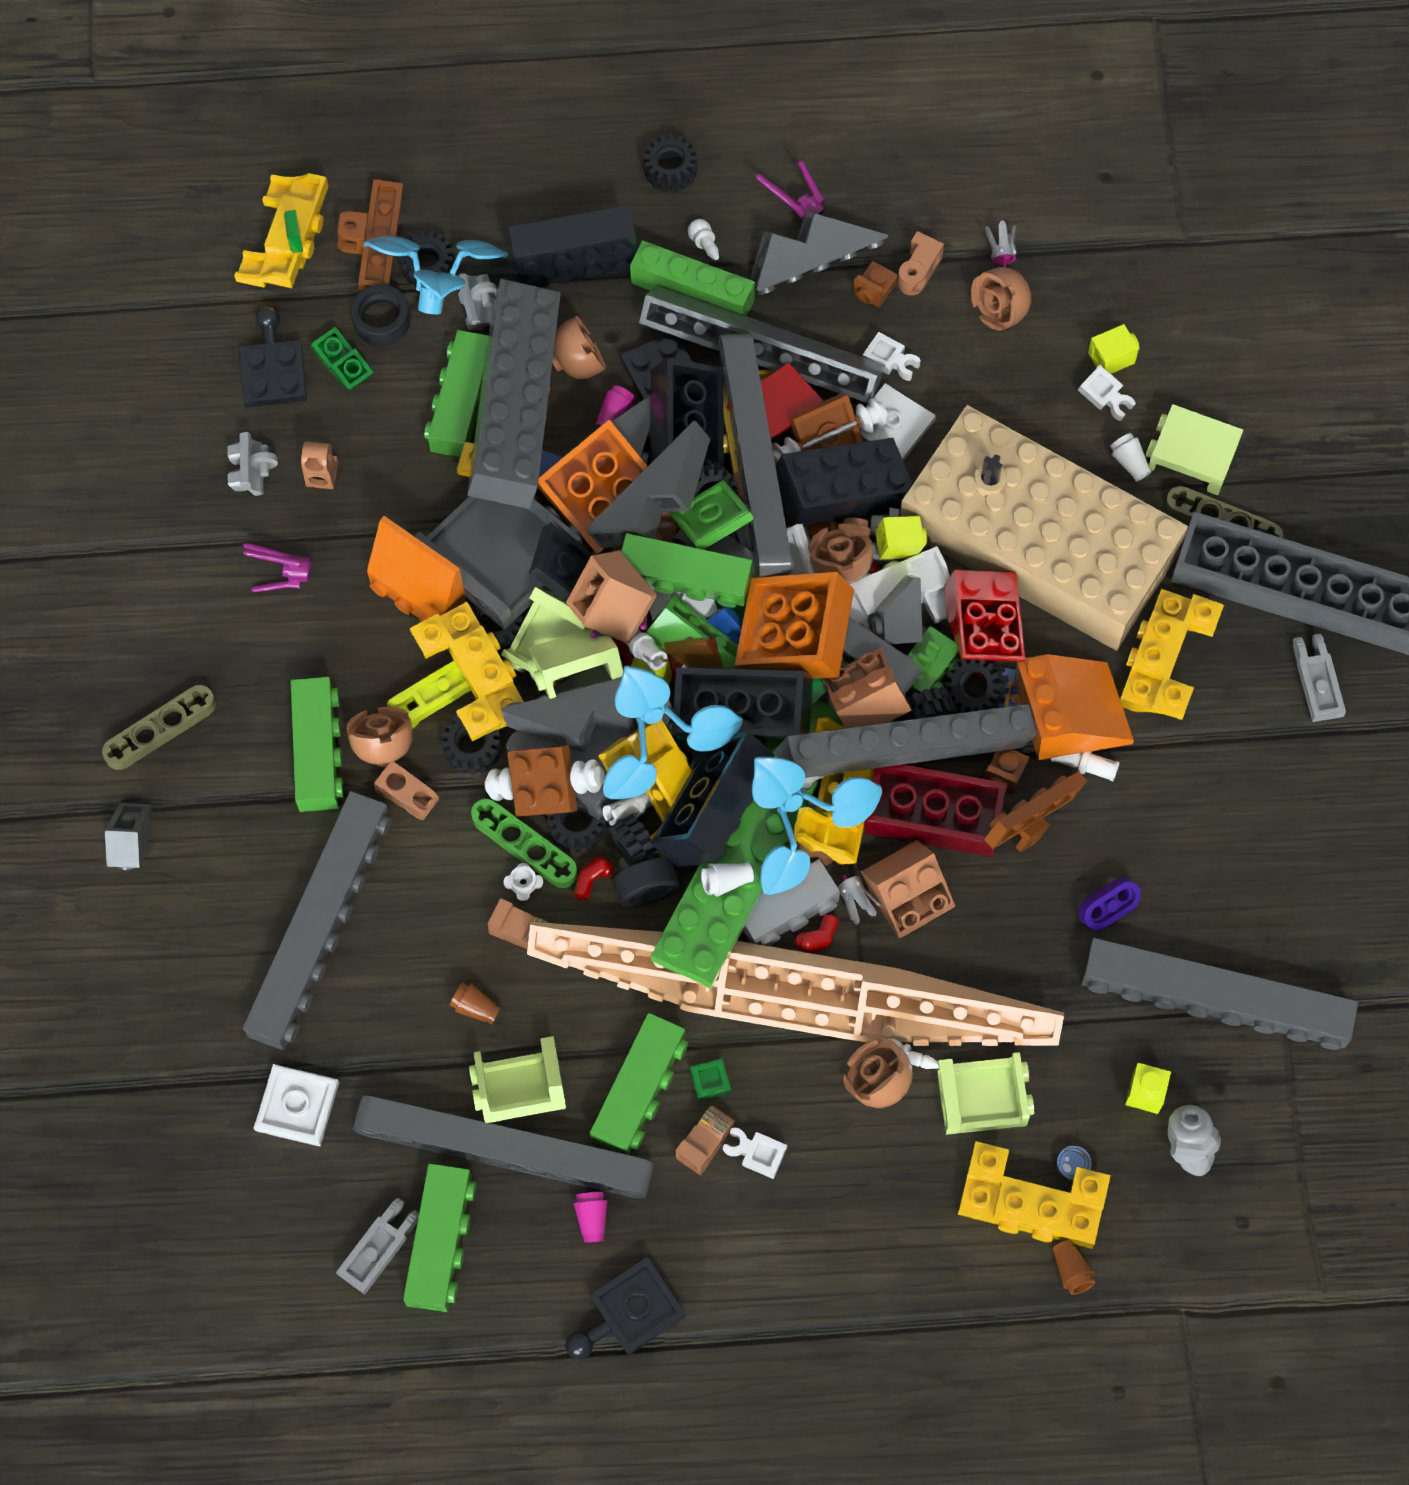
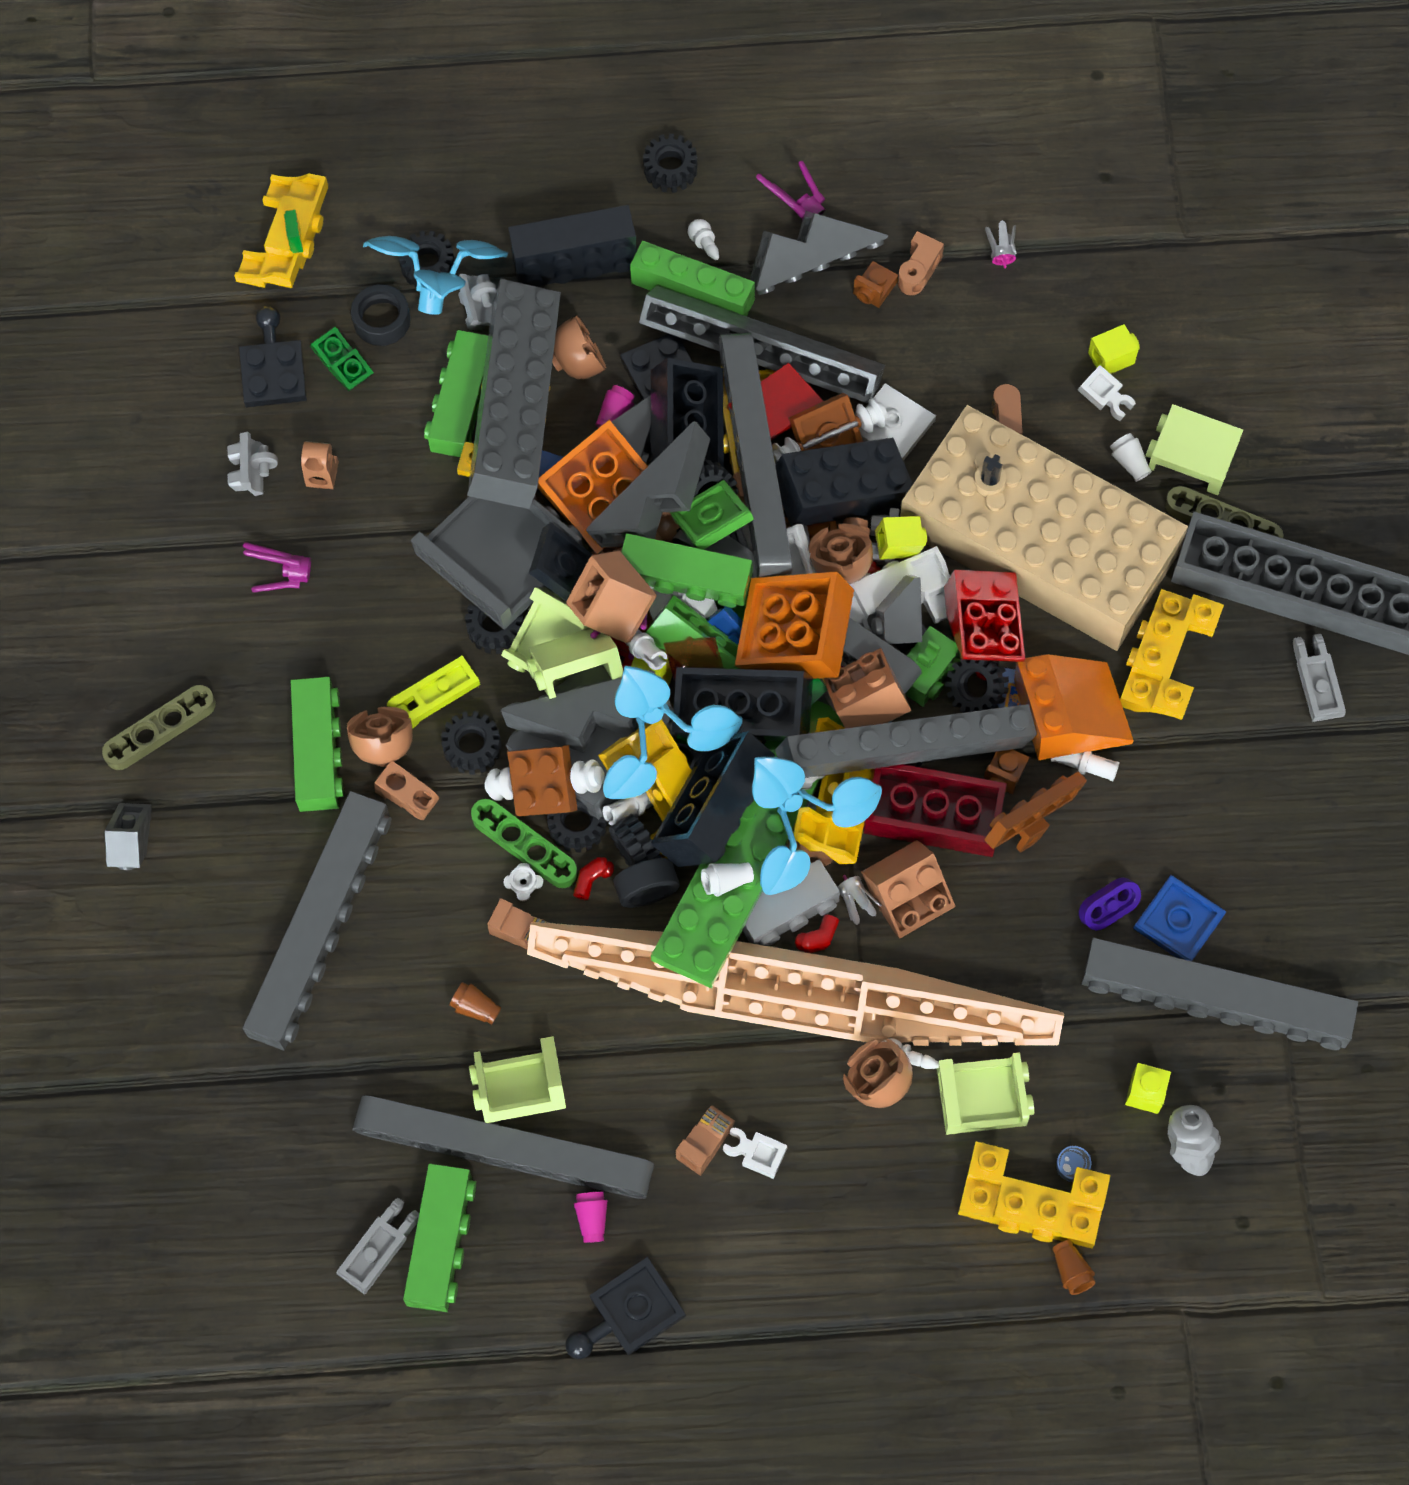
white tile [254,1064,339,1146] -> none
dark orange plate [337,179,403,290] -> none
orange slope [367,516,467,623] -> none
yellow bracket [410,602,524,742] -> none
bright green brick [590,1013,689,1155] -> none
green tile [690,1058,731,1101] -> none
white plate [863,332,921,381] -> none
black tyre [896,687,957,722] -> none
nougat cylinder [971,267,1032,331] -> none
none -> nougat leg [991,384,1022,435]
none -> blue tile [1133,875,1226,961]

